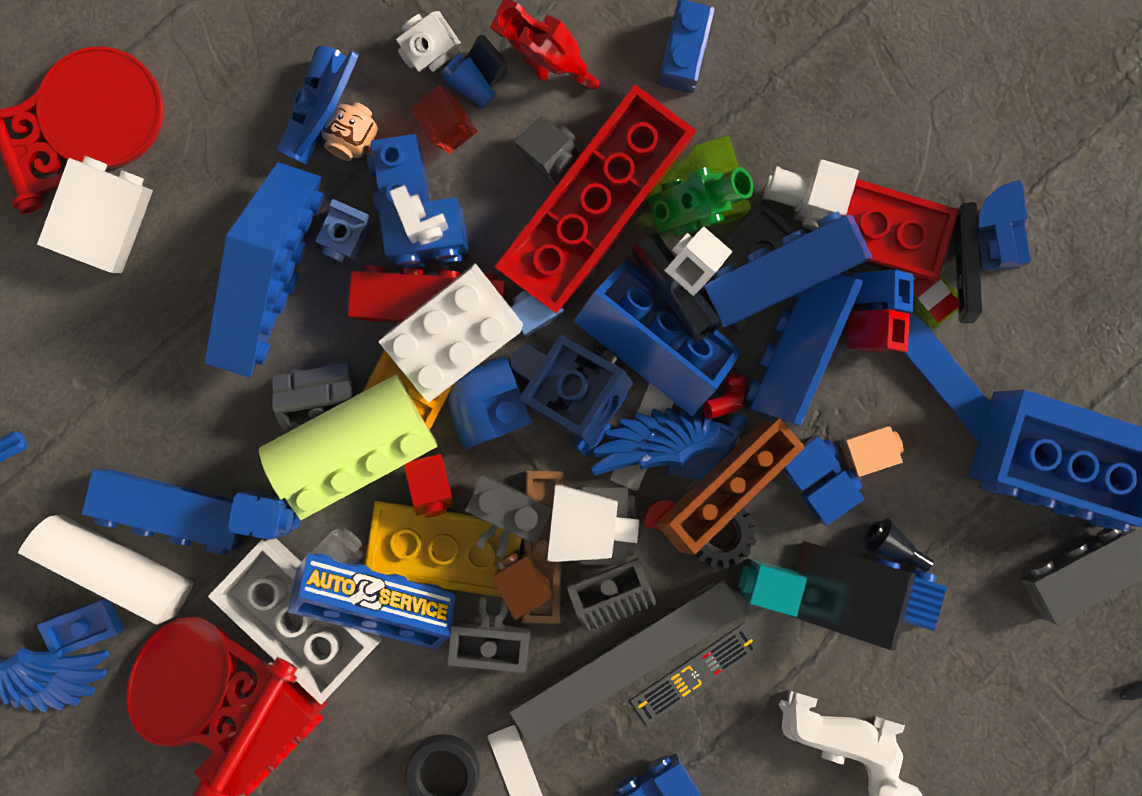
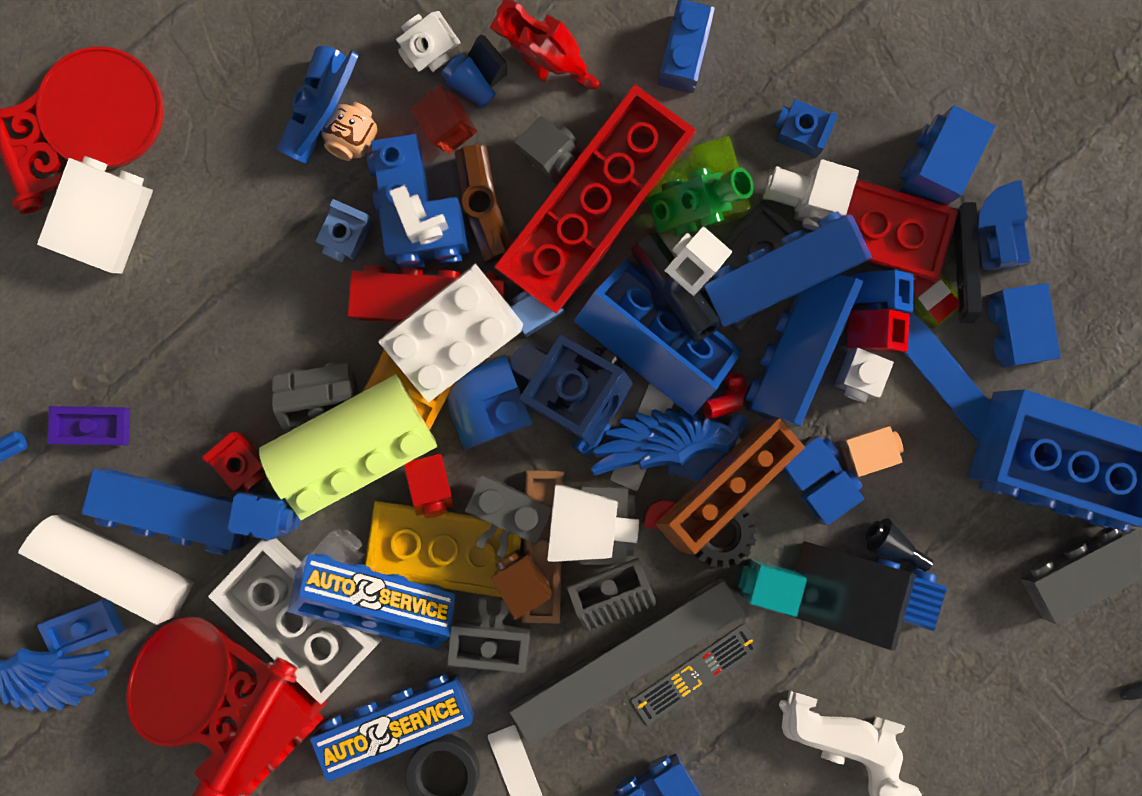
blue brick [205,162,324,378] -> none
none -> dark purple plate [48,406,130,445]
none -> red brick [202,432,265,492]
none -> brick [310,672,474,782]
none -> reddish brown piece [454,144,513,263]
none -> blue brick [774,99,838,158]
none -> white brick [834,348,894,403]
none -> blue brick [899,105,996,206]
none -> blue brick [987,283,1061,368]

